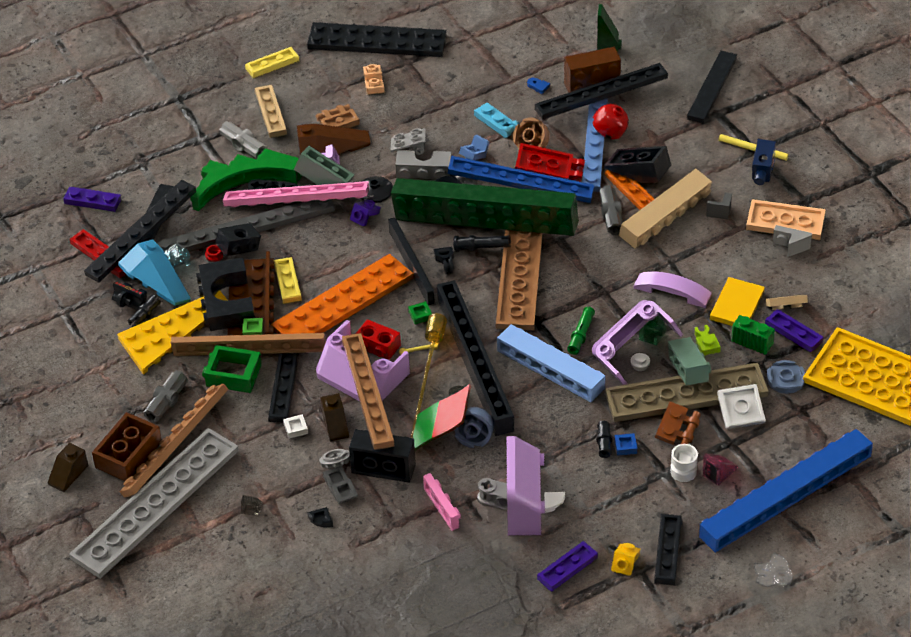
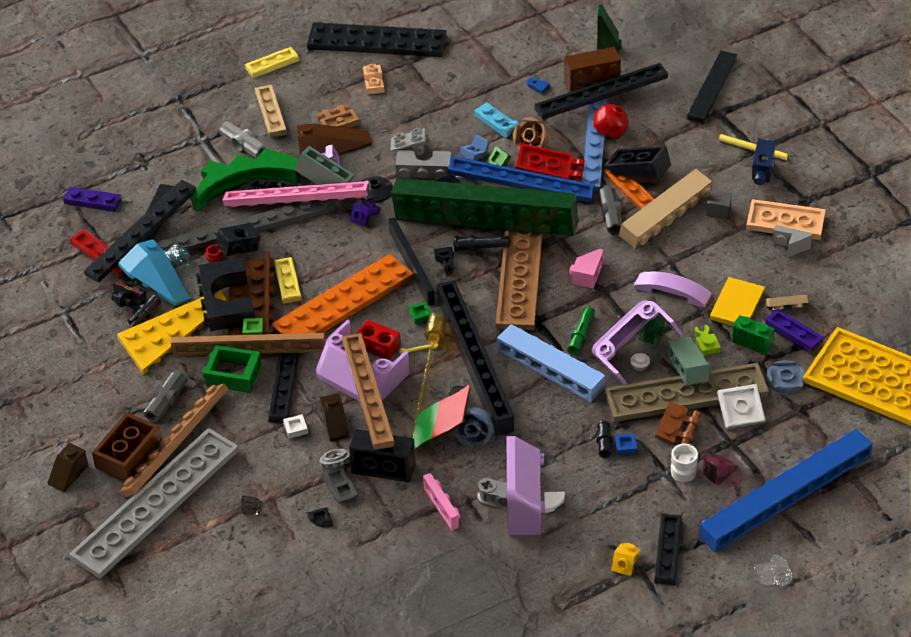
dark purple plate [537,541,598,592] -> none
none -> bright green plate [487,146,512,167]
none -> bright pink slope [569,249,604,288]

